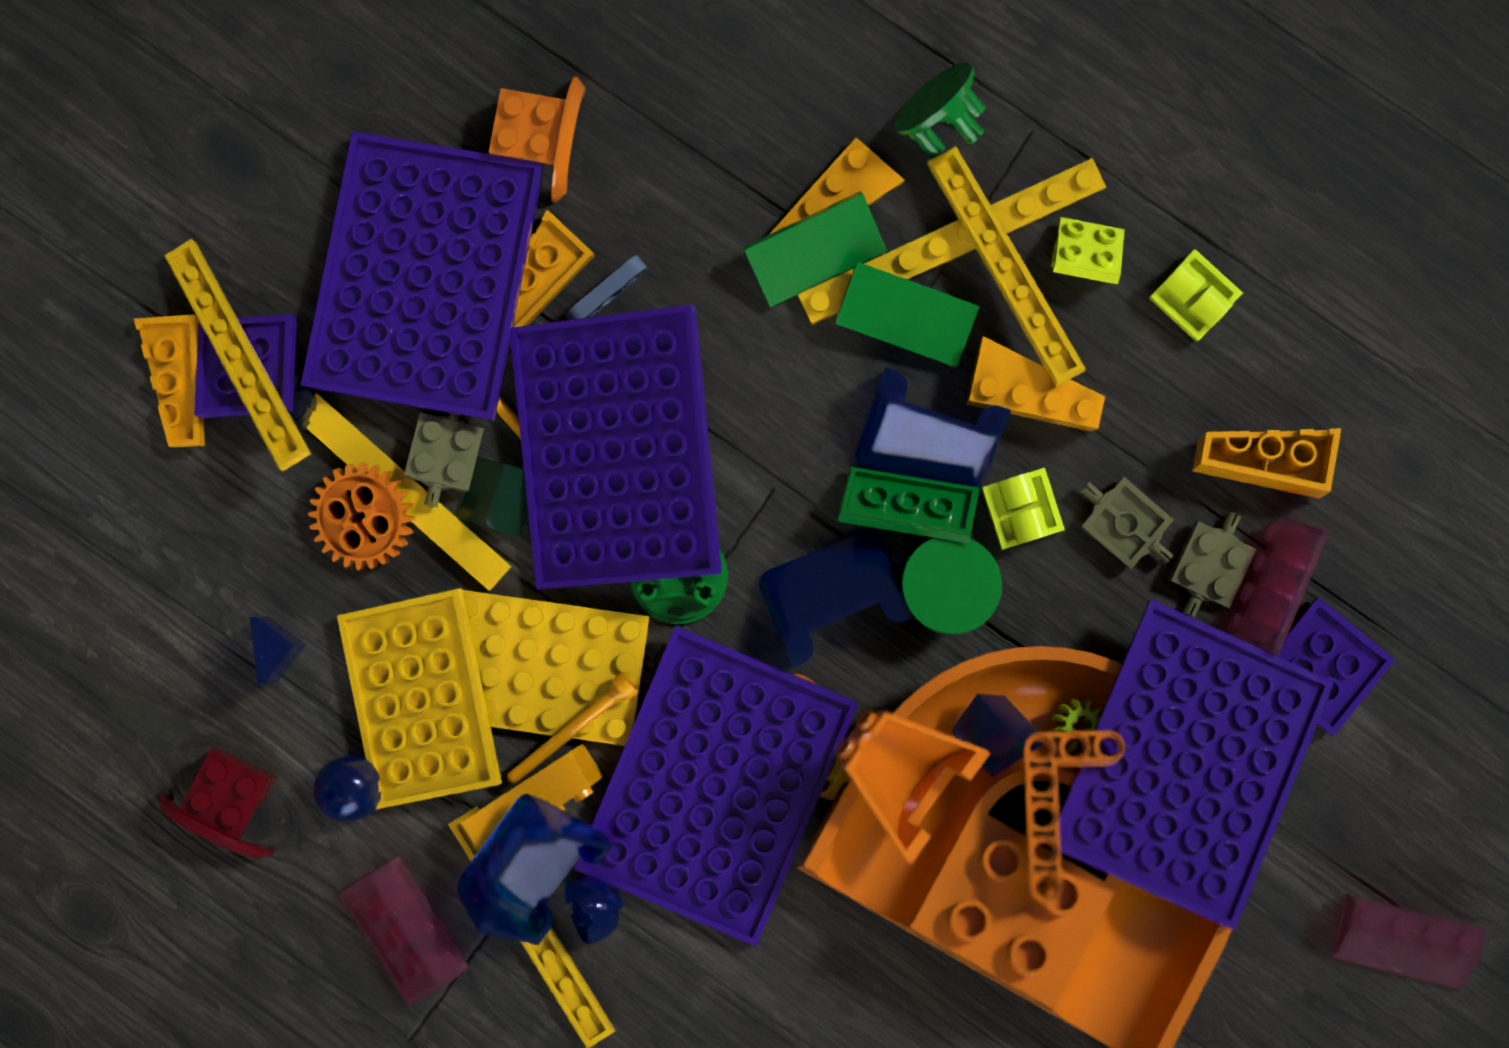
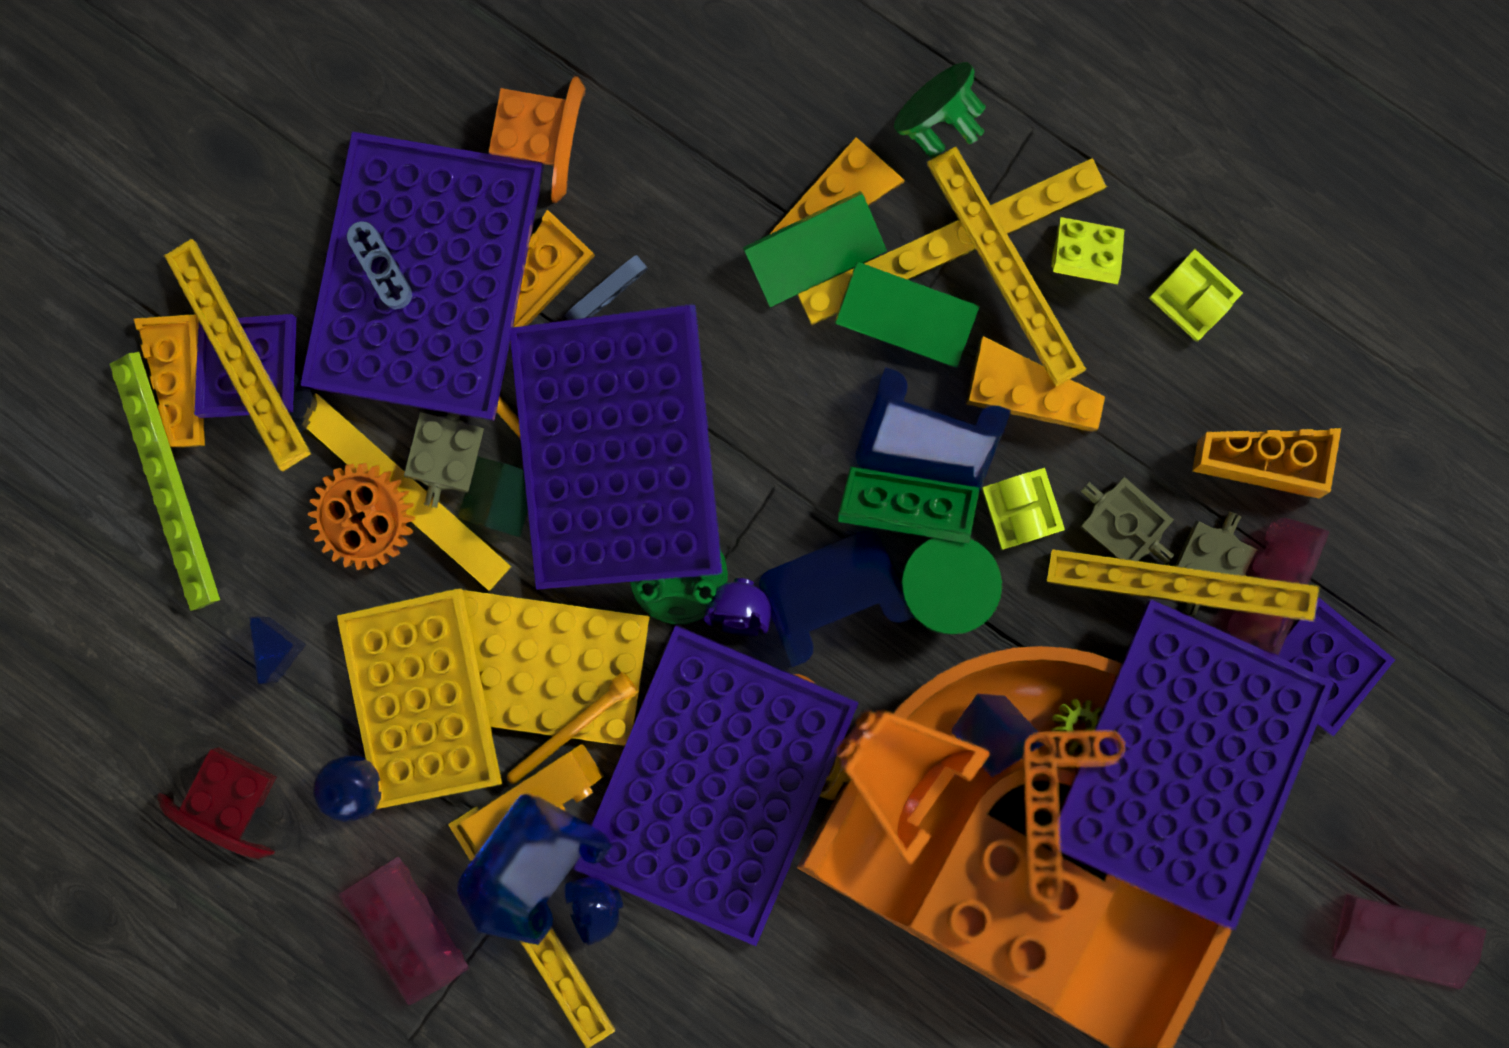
none -> lime plate [110,352,220,611]
none -> sand blue beam [347,221,412,309]
none -> dark purple cylinder [704,578,771,636]
none -> yellow plate [1047,549,1319,621]

